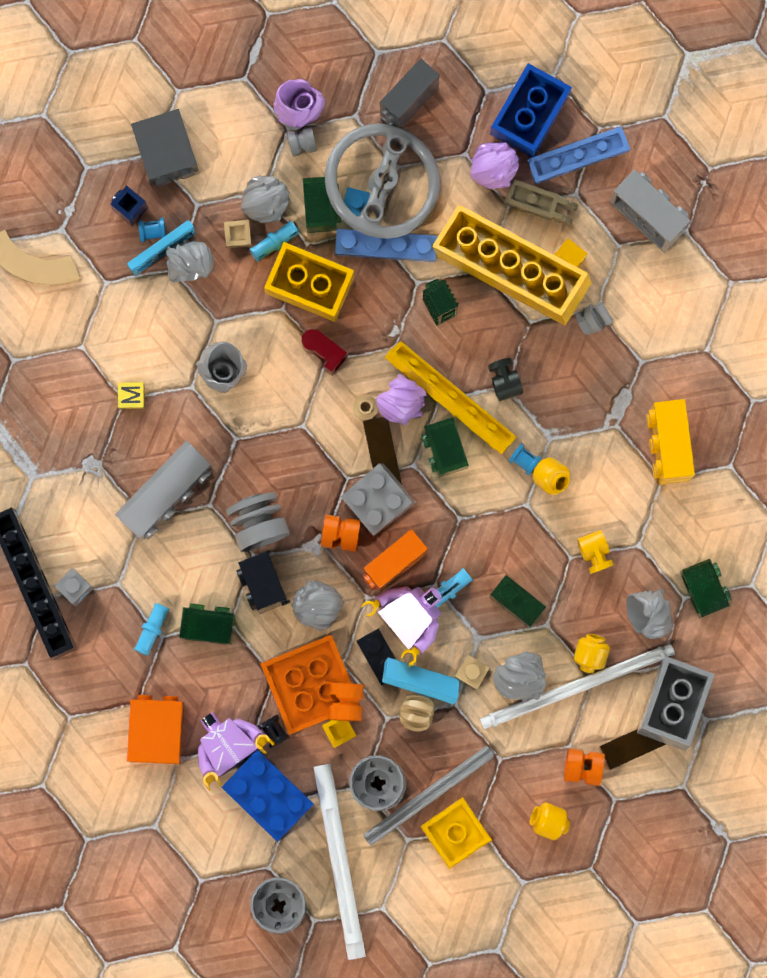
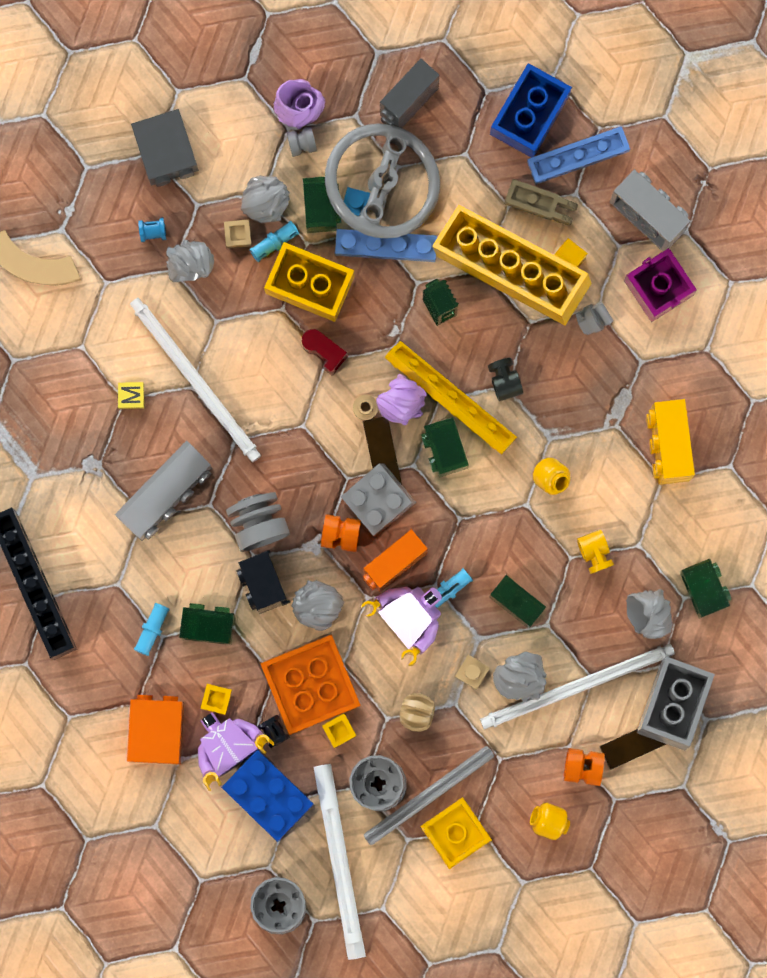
light grey brick [55,568,94,606] -> none
dark blue brick [110,185,148,227] -> none
medium azure tile [127,220,196,276] -> none
light grey hair [196,341,247,393] -> none
orange wheel [329,683,364,721] -> none
black plate [356,628,396,686] -> none
medium azure tile [382,657,459,704] -> none
lavender hair [470,142,519,189] -> none
dark azure bush [508,443,541,476] -> none
yellow head [574,634,610,673] -> none
none -> white piece [130,298,261,463]
none -> yellow plate [200,684,232,715]
none -> magenta brick [624,248,697,323]

